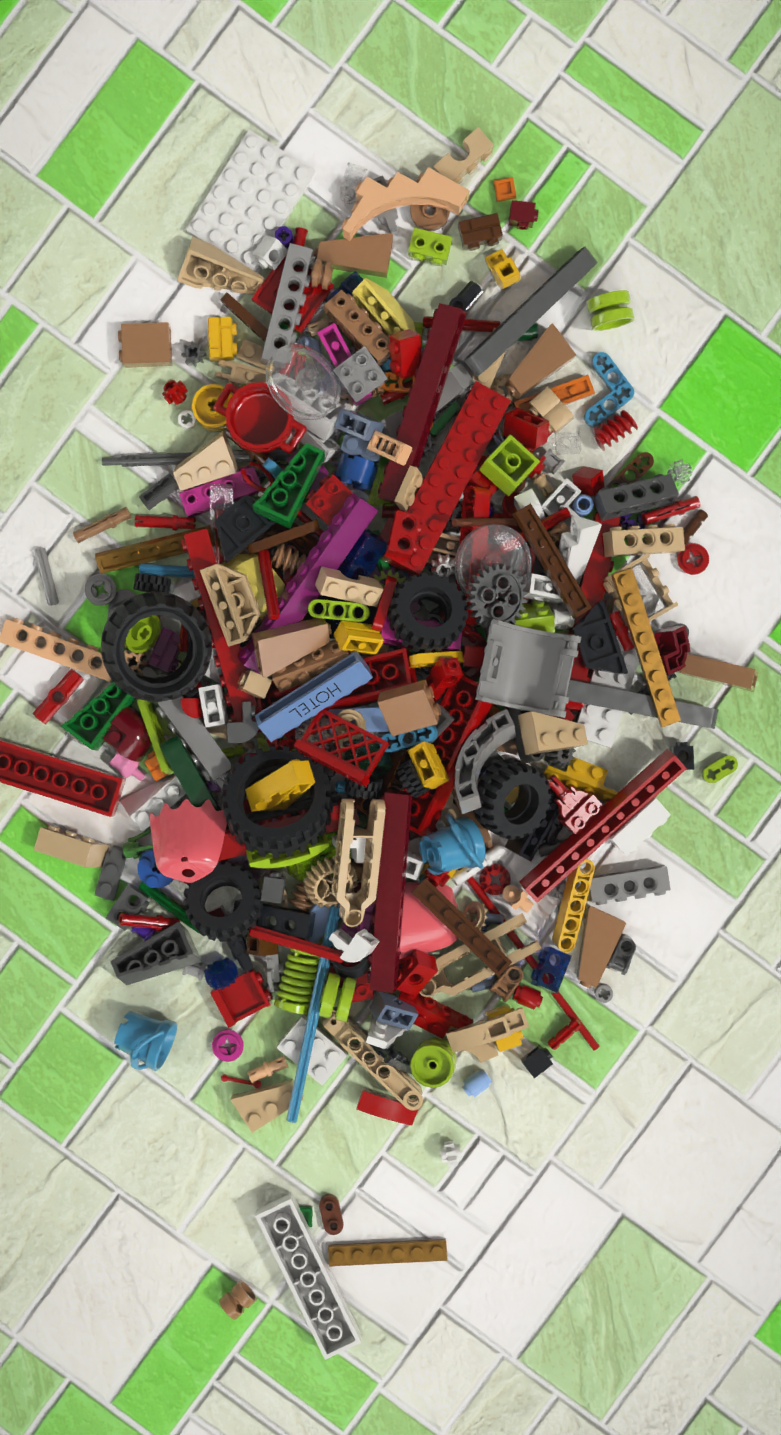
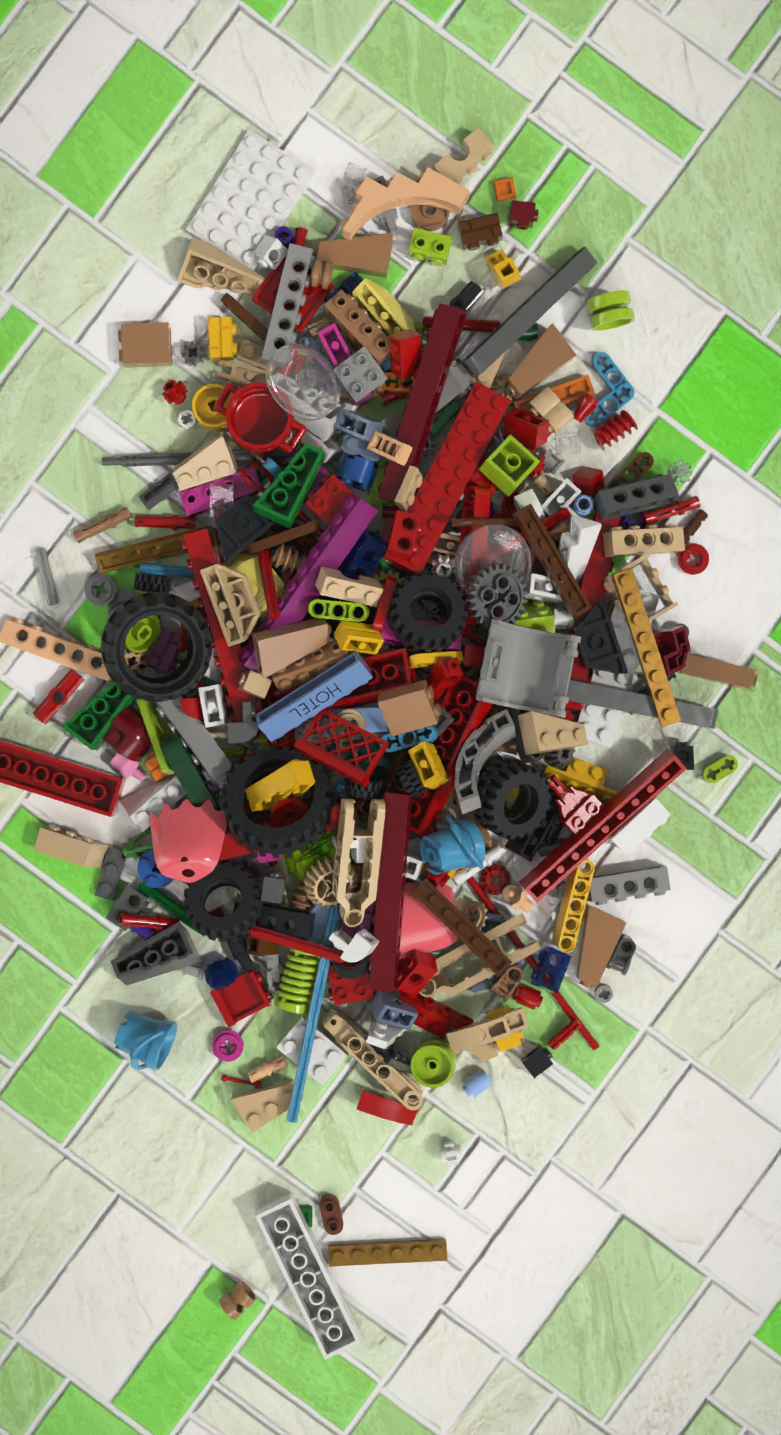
lime slope [246,833,329,868] -> none
lime wheel [319,972,357,1022] -> none
red pin [609,611,635,652] -> none
none -> red dish [269,798,309,828]
none -> red cone [573,392,599,423]

